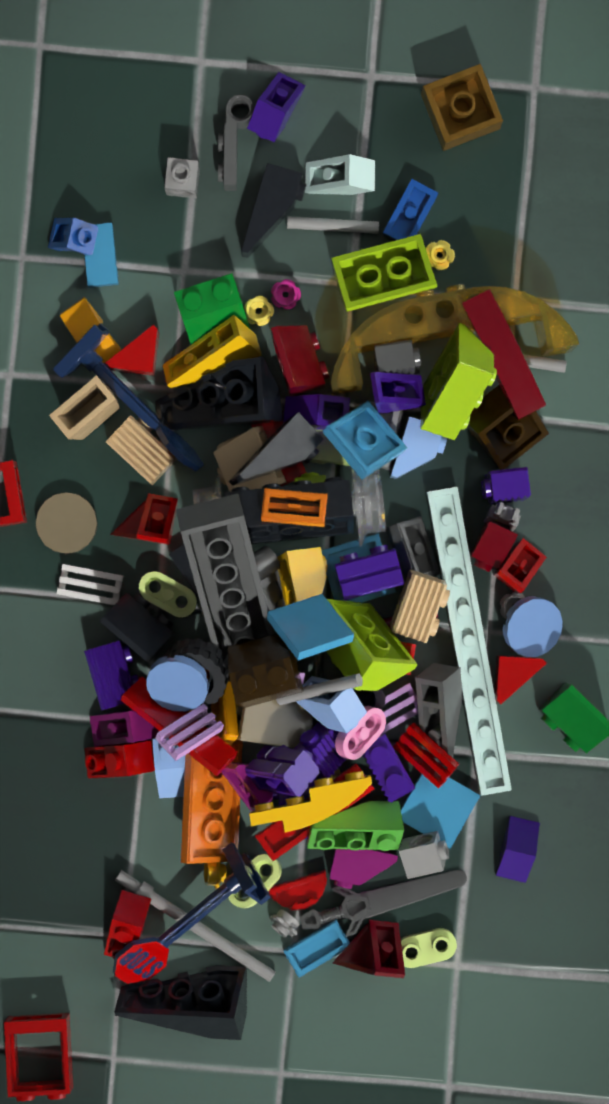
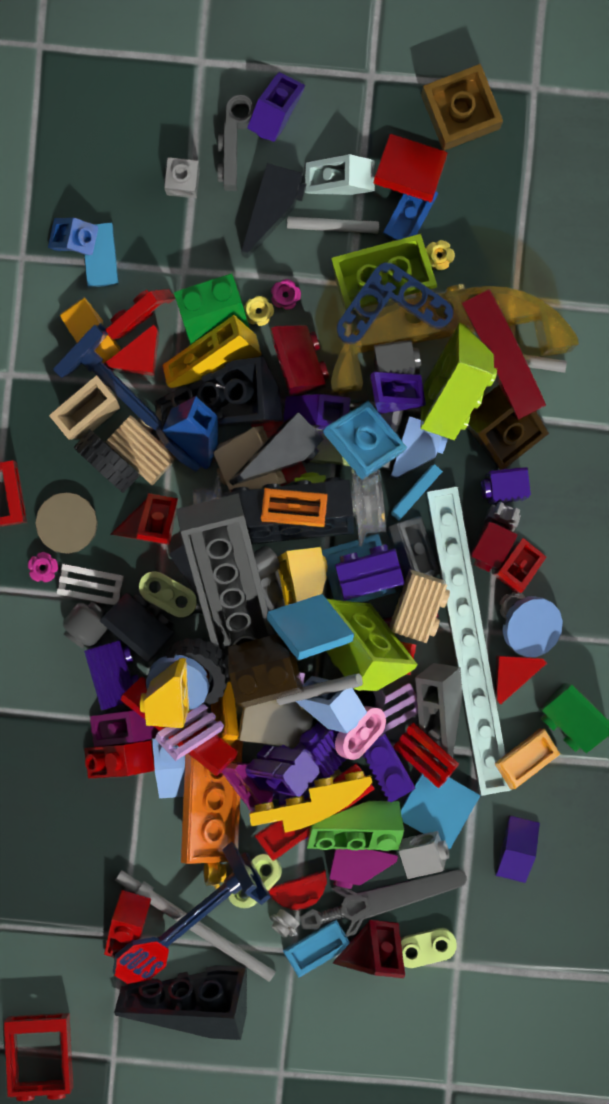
none -> dark pink plate [28,552,58,582]
none -> dark grey head [63,601,108,648]
none -> black tyre [73,429,140,493]
none -> red wing [105,289,176,340]
none -> yellow slope [140,658,189,728]
none -> blue slope [162,396,218,469]
none -> dark blue beam [337,263,453,344]
none -> red tile [373,134,448,203]
none -> dark azure tile [391,464,443,521]
none -> light orange tile [494,728,560,789]

